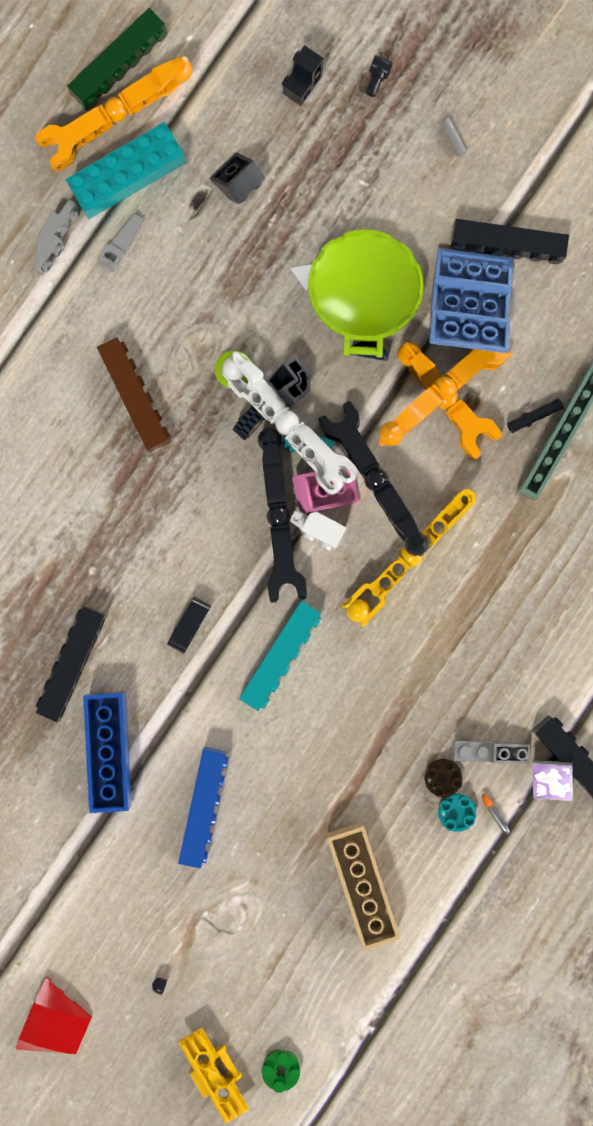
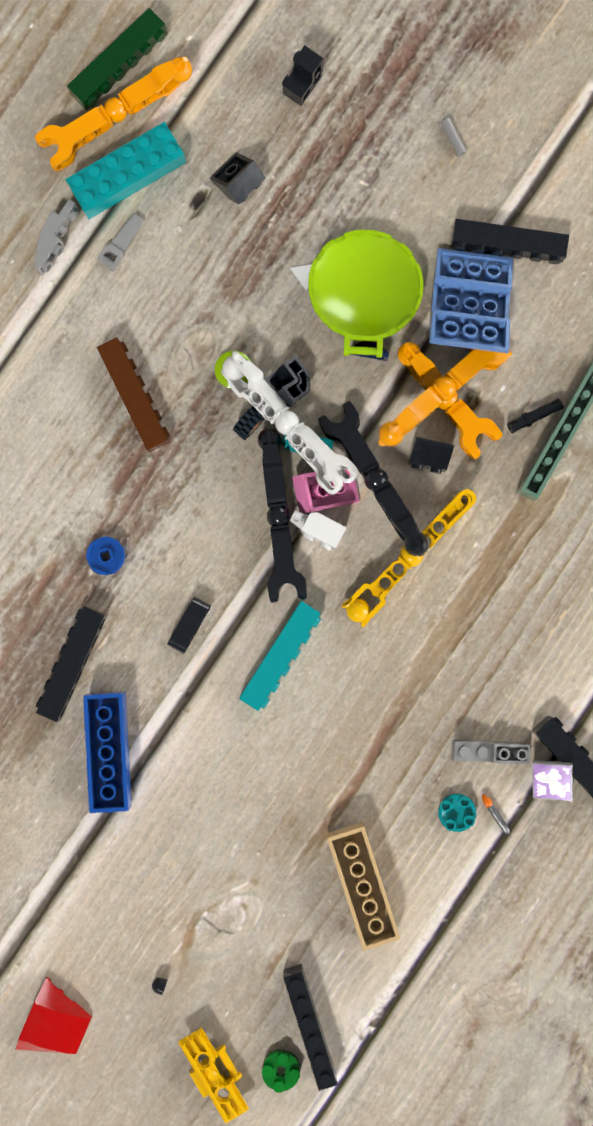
blue brick [178,747,229,869] -> none
black pin [365,55,393,97] -> none
dark brown dish [424,759,463,797] -> none
none -> blue plate [86,537,126,575]
none -> black brick [283,964,338,1091]
none -> black slope [407,437,454,474]

